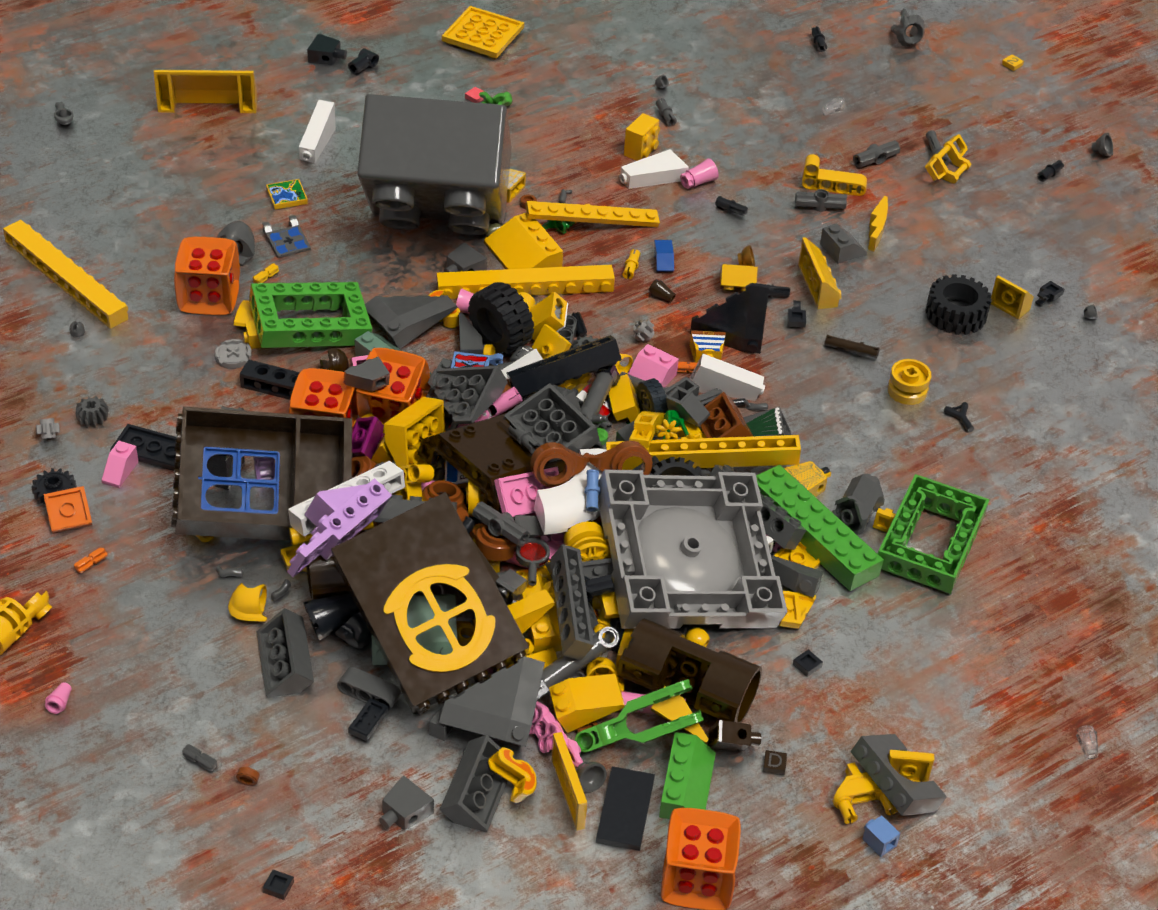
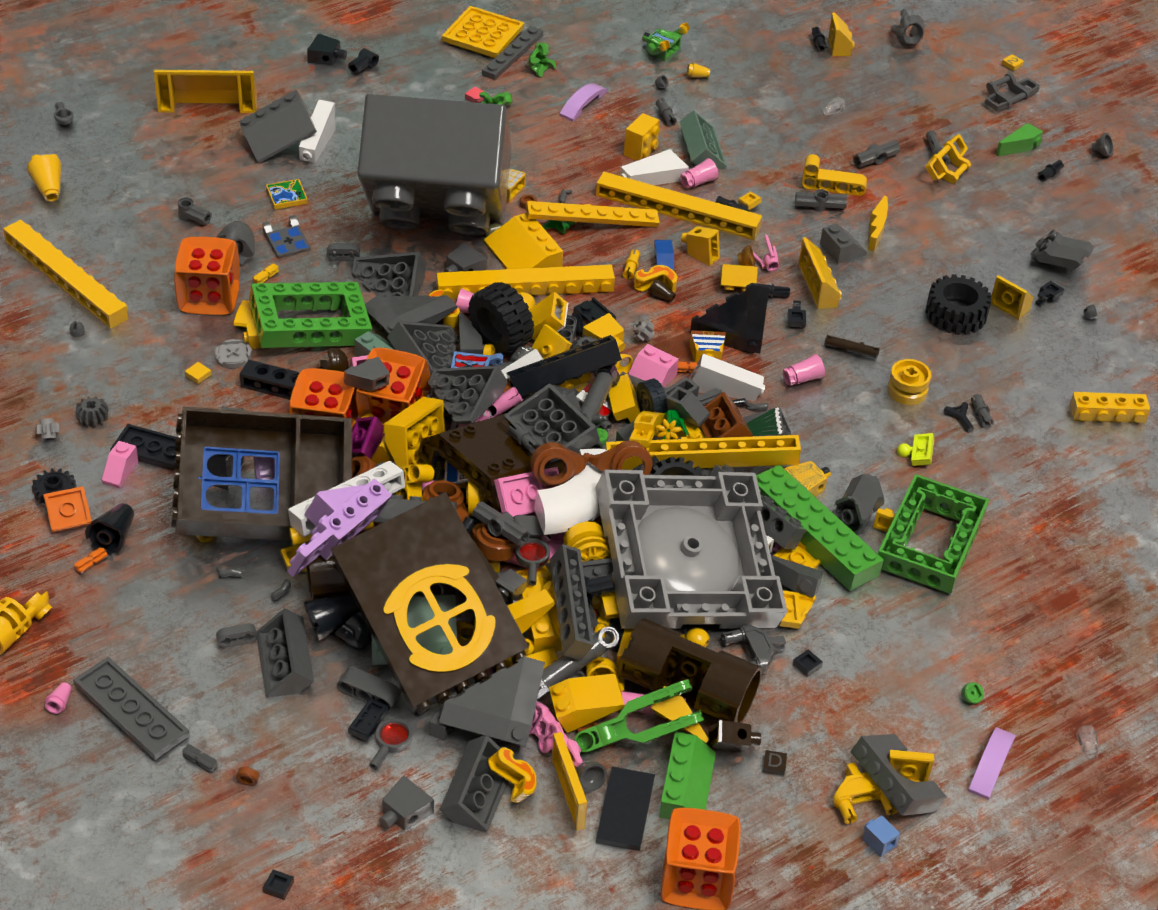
yellow piece [228,583,268,622] -> none
medium blue pin [584,469,601,512] -> none
none -> yellow cone [27,154,62,202]
none -> dark grey plate [73,657,190,760]
none -> black cone [85,503,134,555]
none -> dark grey piece [178,197,212,226]
none -> yellow tile [185,362,212,384]
none -> dark grey beam [216,623,257,648]
none -> dark grey slope [239,90,317,163]
none -> dark grey beam [326,243,360,261]
none -> dark grey slope [352,252,427,297]
none -> dark grey piece [369,718,413,769]
none -> dark grey slope [387,321,459,375]
none -> dark grey plate [482,26,543,80]
none -> bright green animal [528,42,556,77]
none -> lavender slope [560,83,608,122]
none -> black plate [573,297,616,324]
none -> yellow torso [582,313,626,352]
none -> yellow brick [596,172,762,240]
none -> yellow animal [634,265,678,293]
none -> bright green torso [642,22,690,61]
none -> sand green slope [680,110,727,169]
none -> yellow torso [681,226,720,266]
none -> yellow cone [686,63,710,78]
none -> dark grey connector [721,624,786,674]
none -> yellow tile [738,191,762,210]
none -> bright pink plant [753,235,780,271]
none -> bright pink plant [782,354,825,386]
none -> yellow slope [828,13,854,56]
none -> neon yellow plate [897,433,934,466]
none -> bright green tile [961,682,984,704]
none -> lavender slope [968,727,1016,800]
none -> dark grey pin [971,394,994,428]
none -> dark grey bar [985,72,1040,111]
none -> bright green slope [996,123,1043,156]
none -> dark grey brick [1030,229,1094,272]
none -> yellow brick [1070,392,1150,423]

